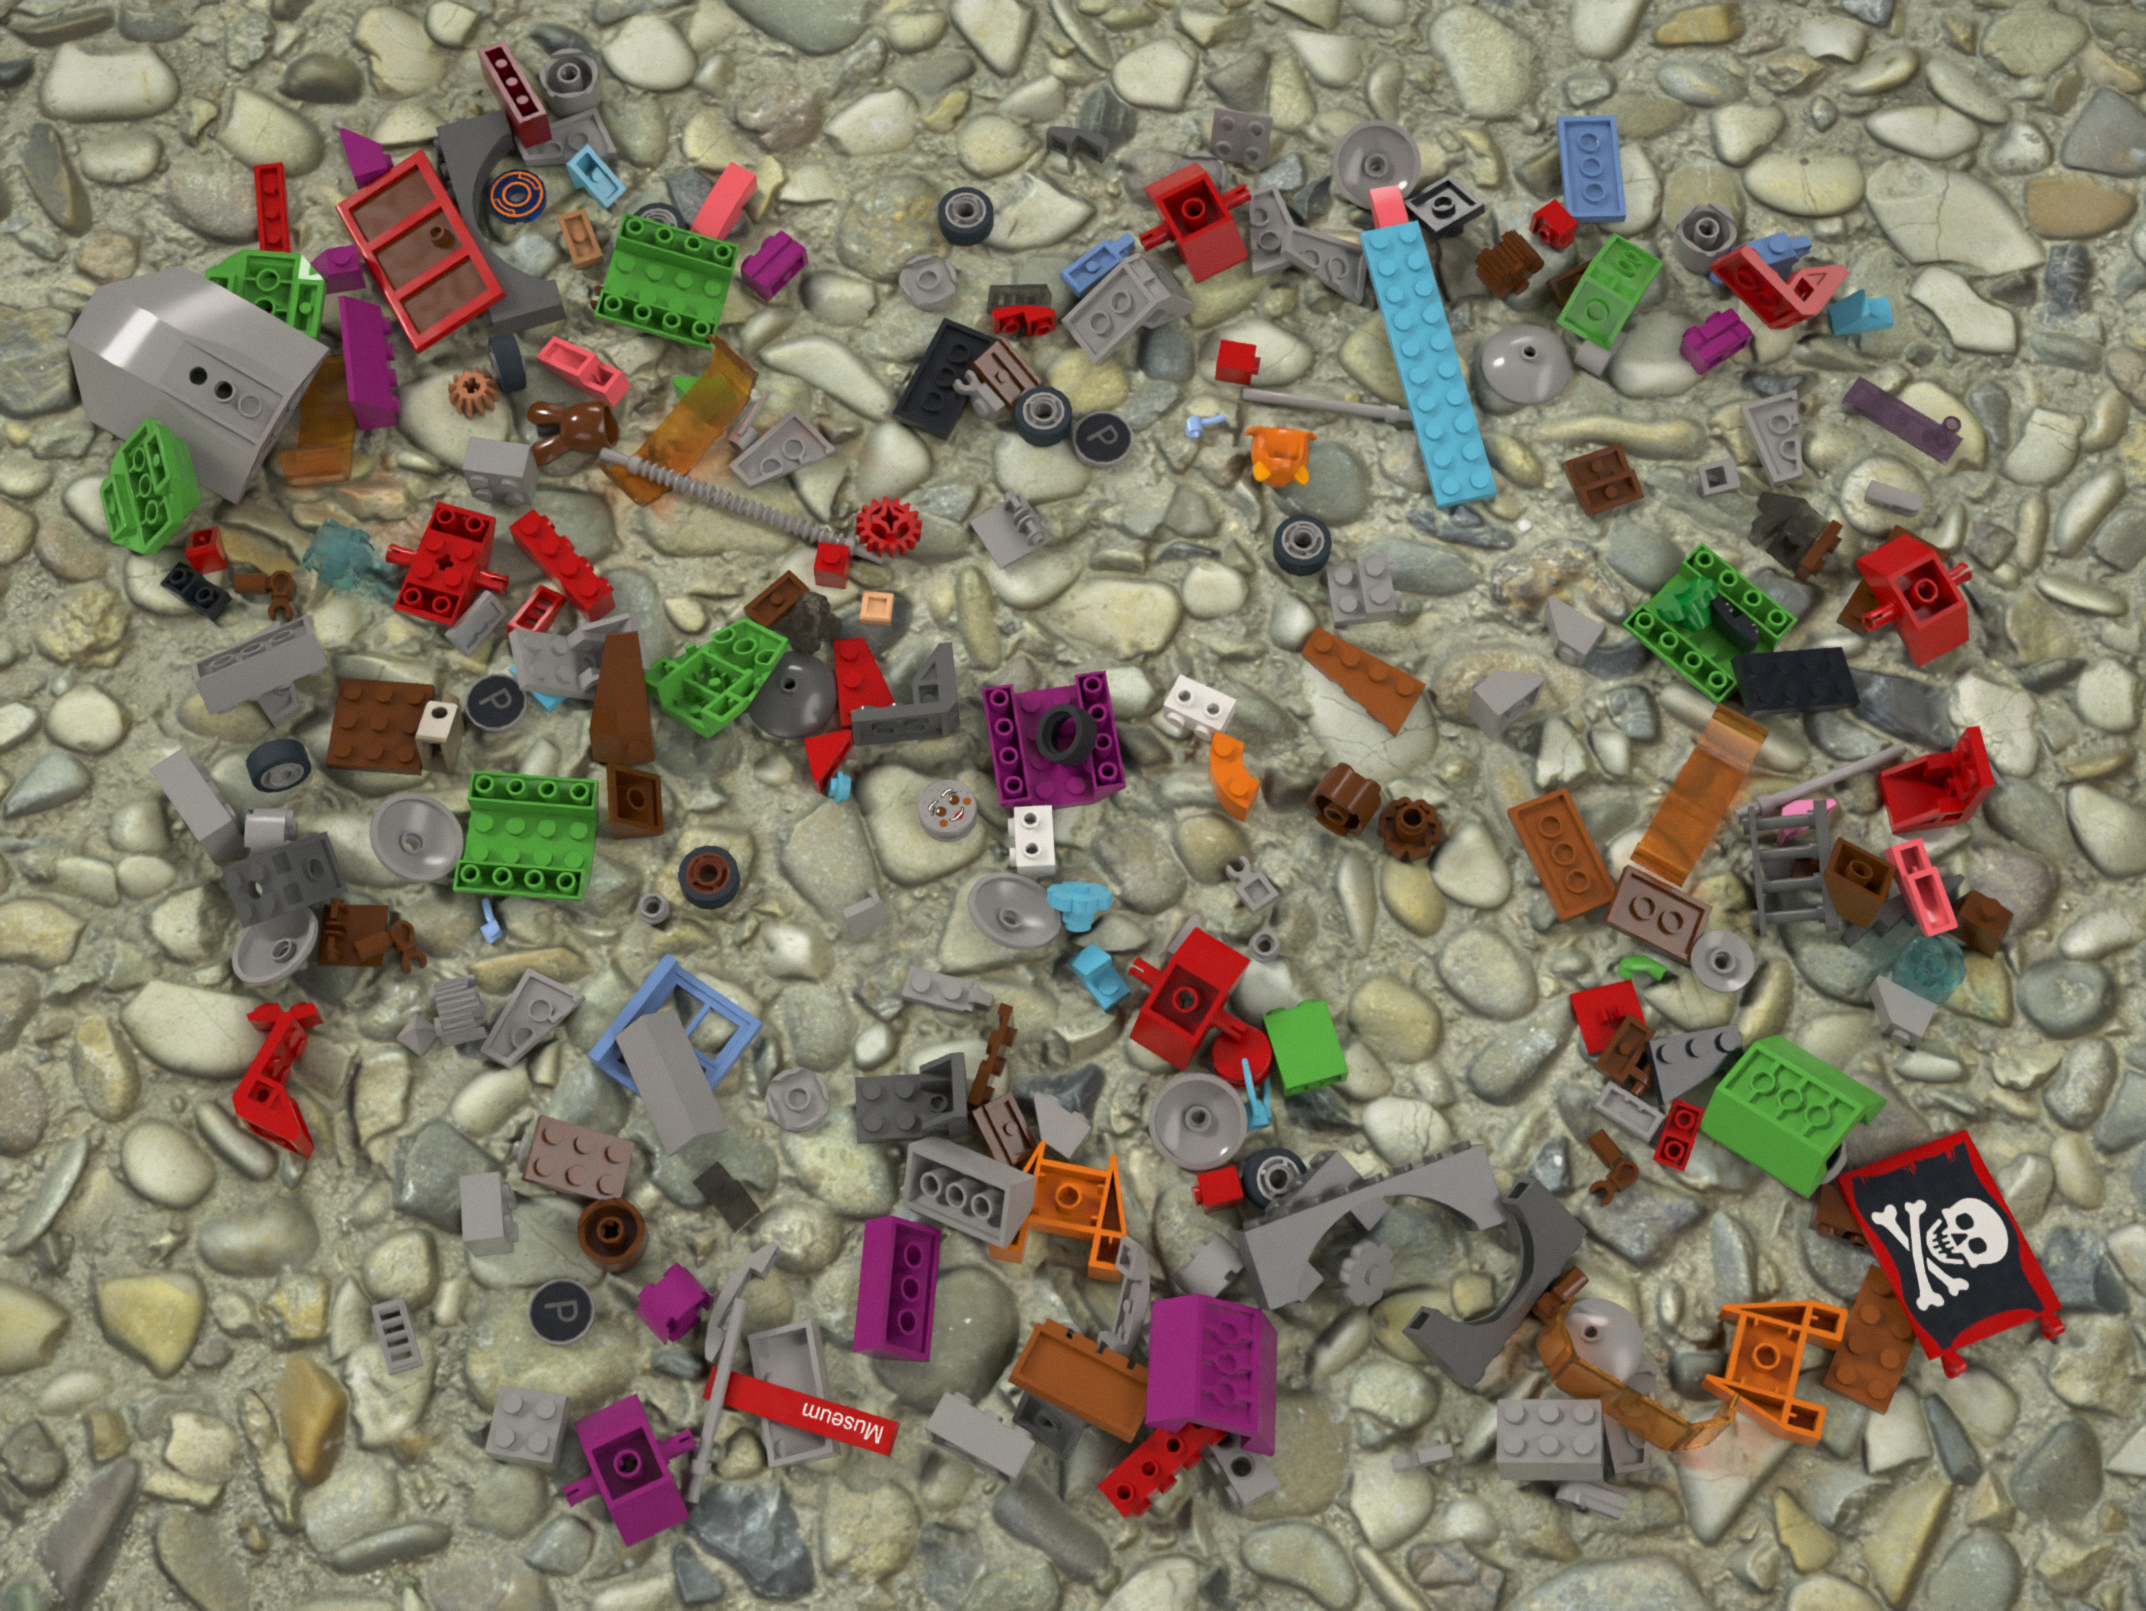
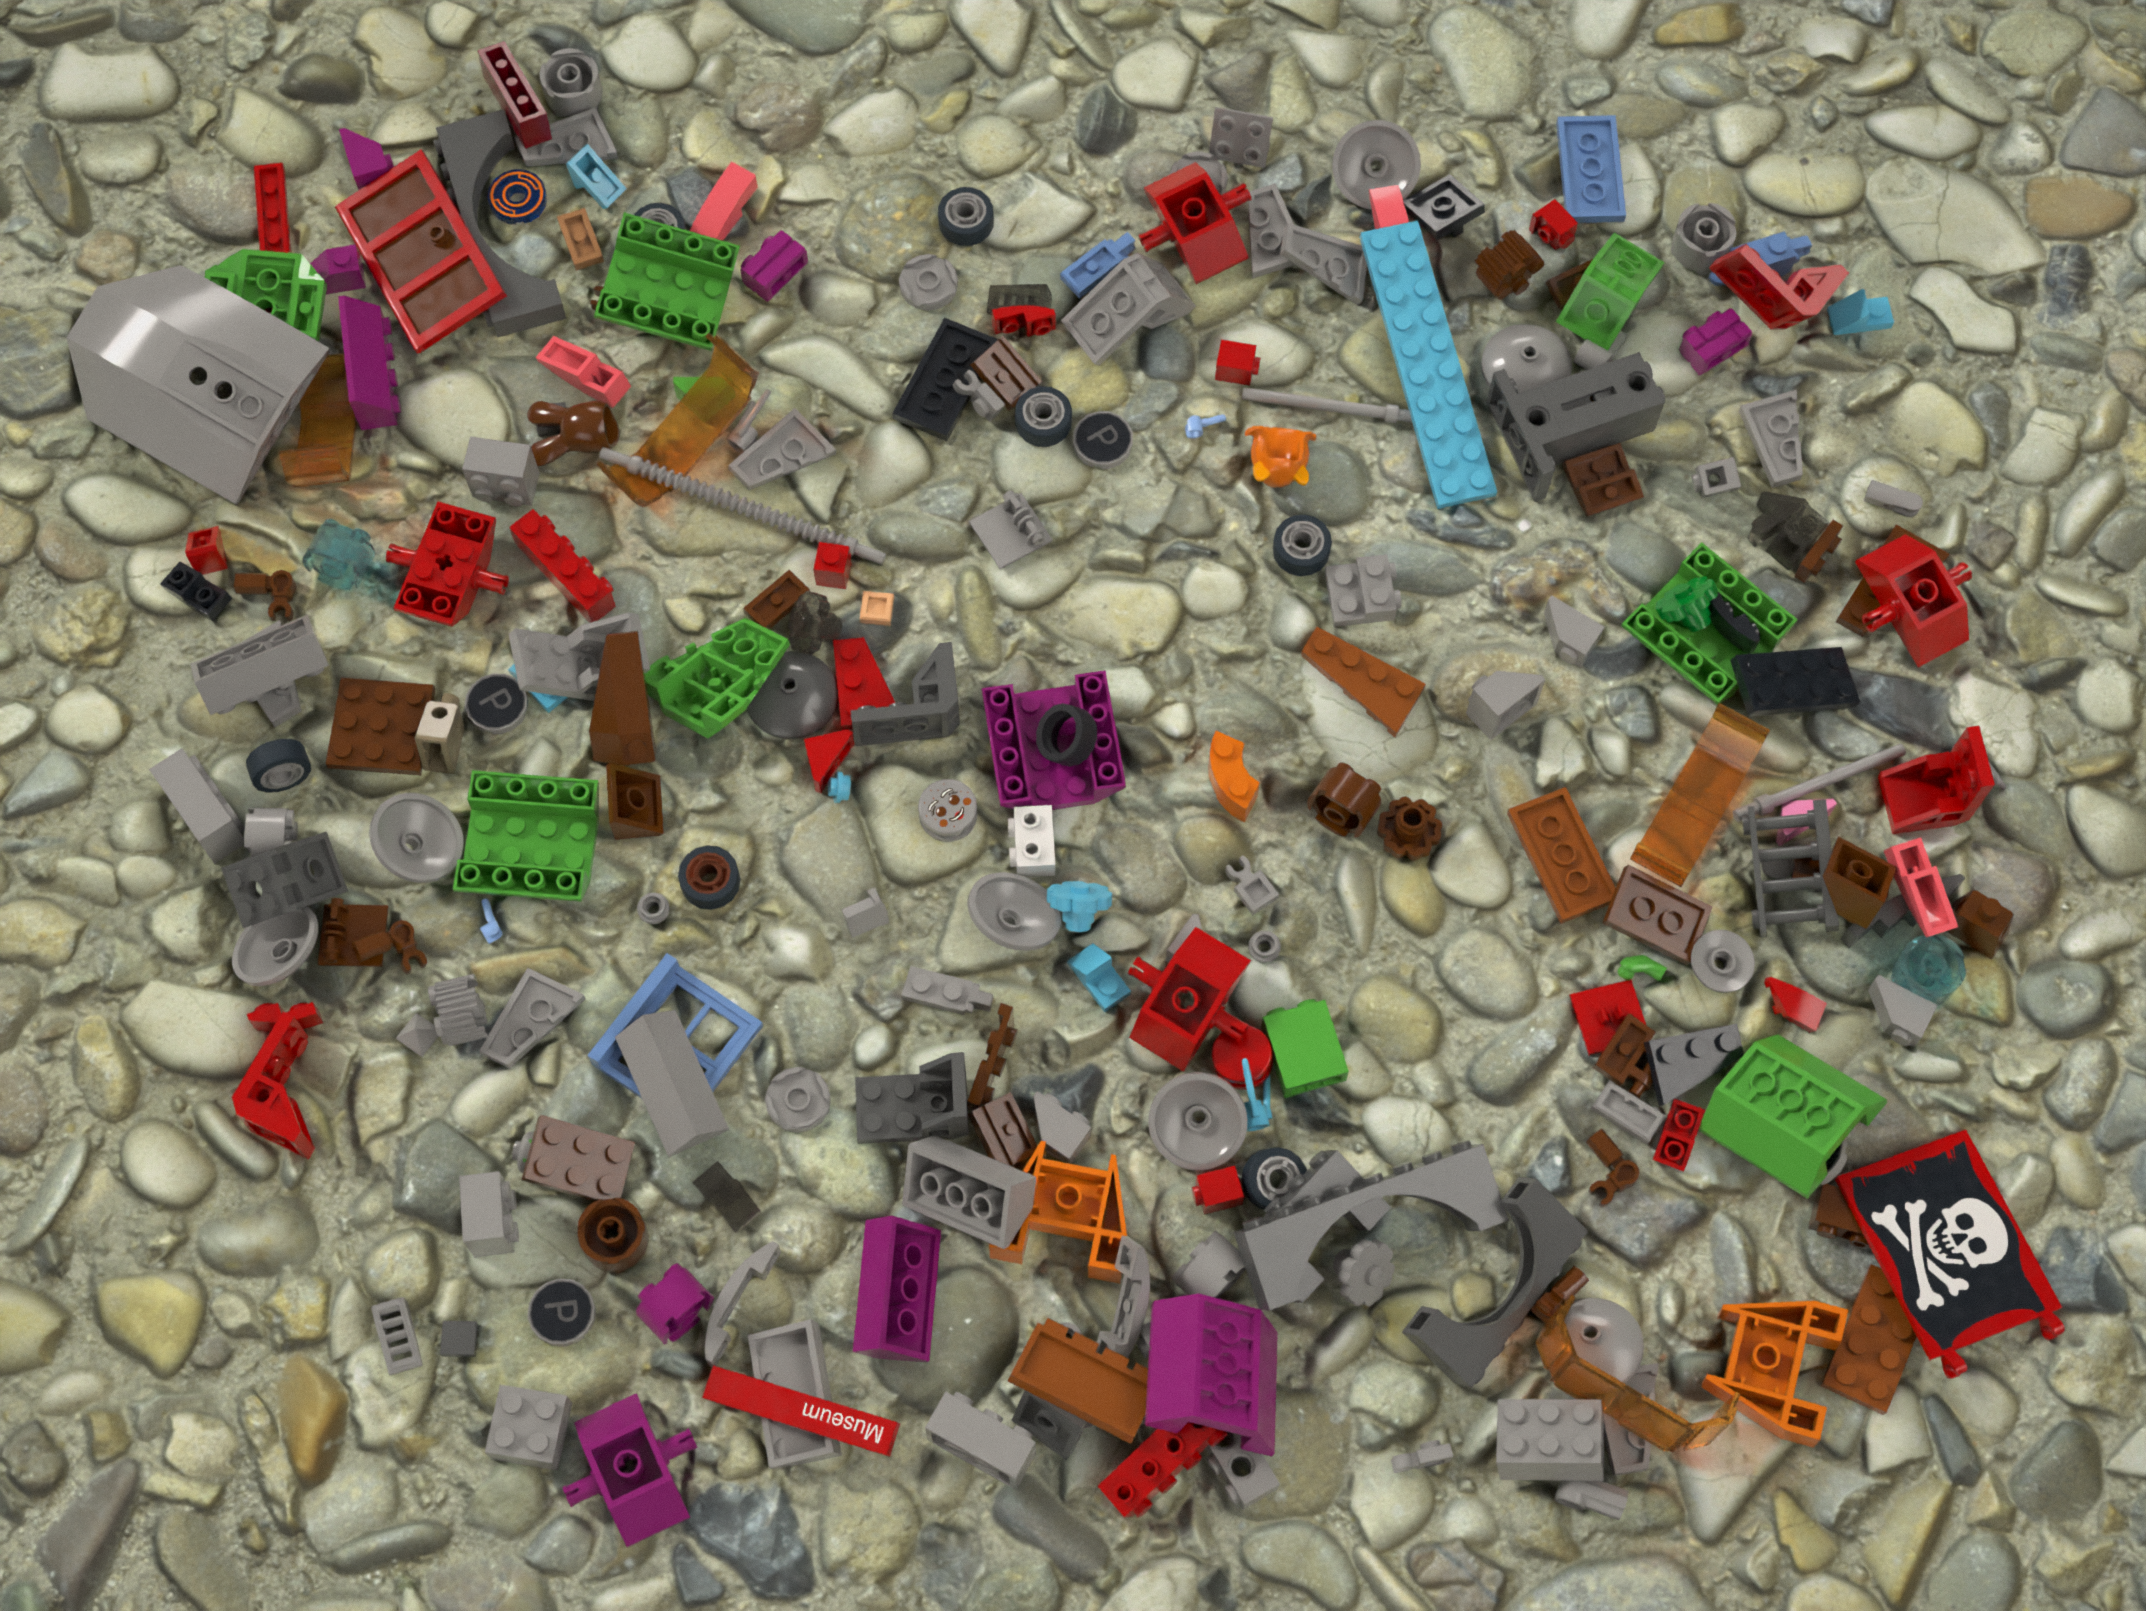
bright green piece [99,417,202,555] -> none
light grey plate [444,590,508,657] -> none
nougat gear [448,366,500,420] -> none
black wheel [488,333,527,393] -> none
red slope [506,584,567,641] -> none
light grey bar [685,1298,748,1503] -> none
red gear [855,496,922,559] -> none
dark grey slope [1046,126,1109,164] -> none
white brick [1163,674,1236,741] -> none
clear purple piece [1842,376,1964,465] -> none
none -> dark grey tile [440,1321,478,1357]
none -> dark grey brick [1486,352,1665,502]
none -> red slope [1764,976,1827,1033]

